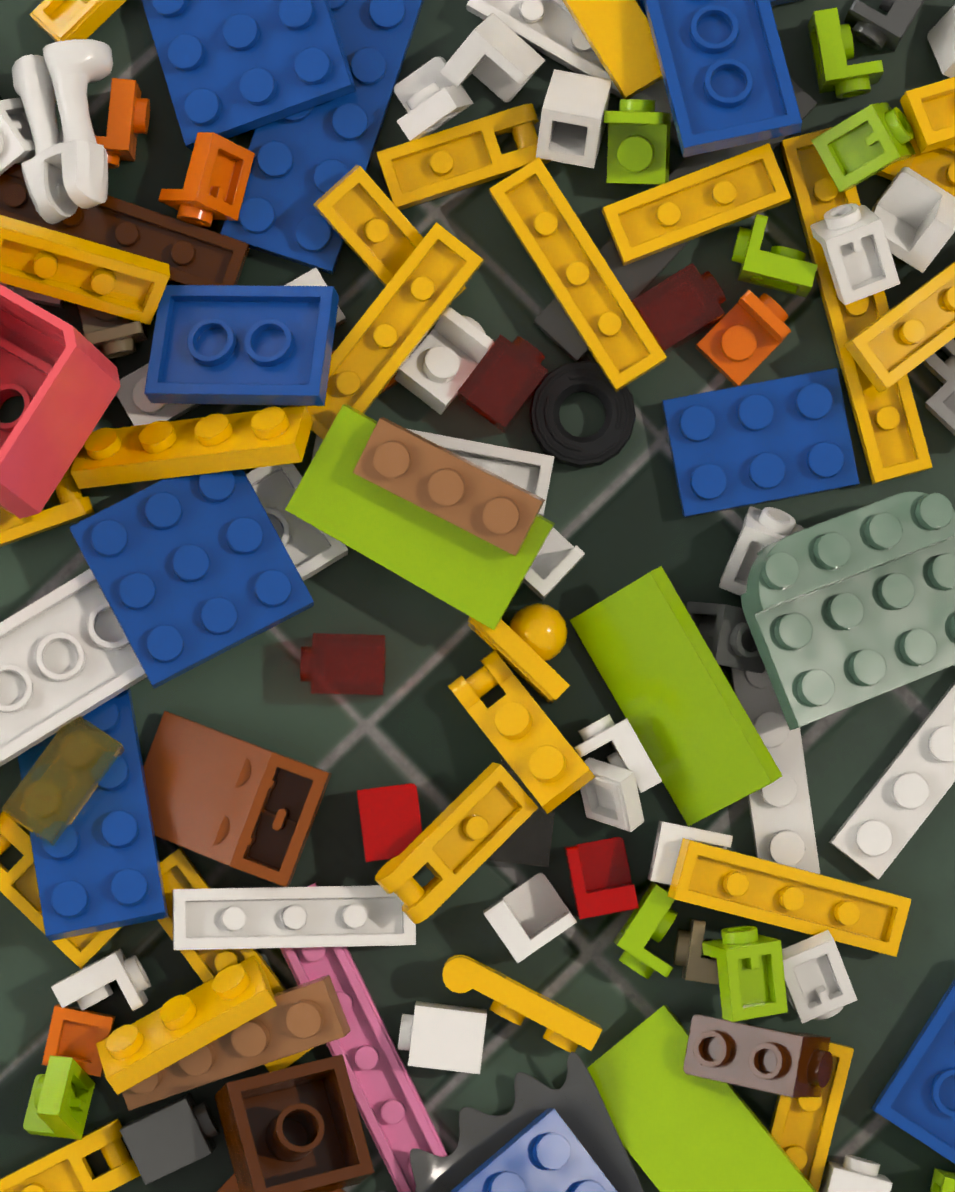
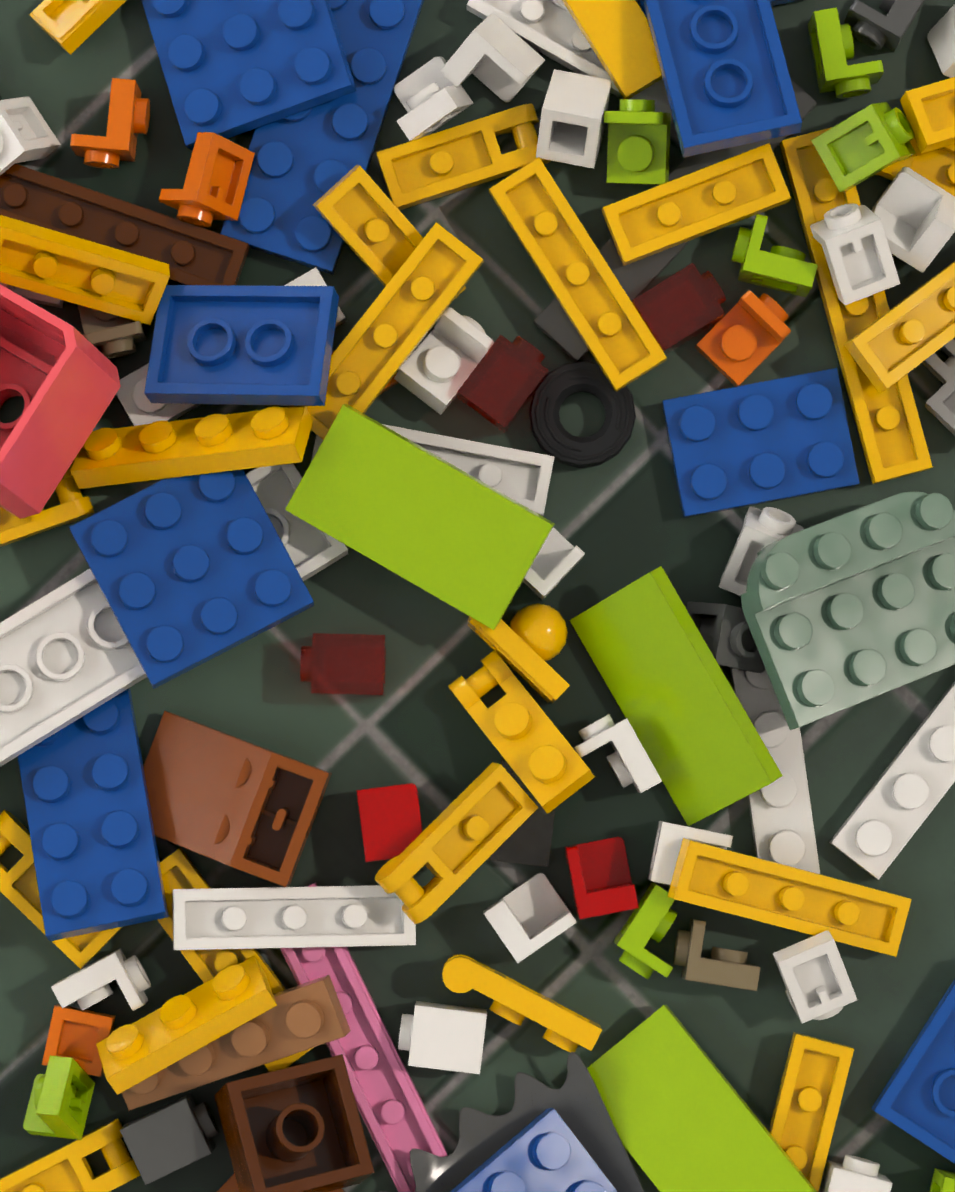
clear yellow plate [1,716,125,846] -> none
white piece [12,39,113,224] -> none
medium nougat plate [353,417,545,556] -> none
white tile [580,757,644,832] -> none
bracket [683,1014,833,1098] -> none
lime bracket [702,926,788,1022] -> none

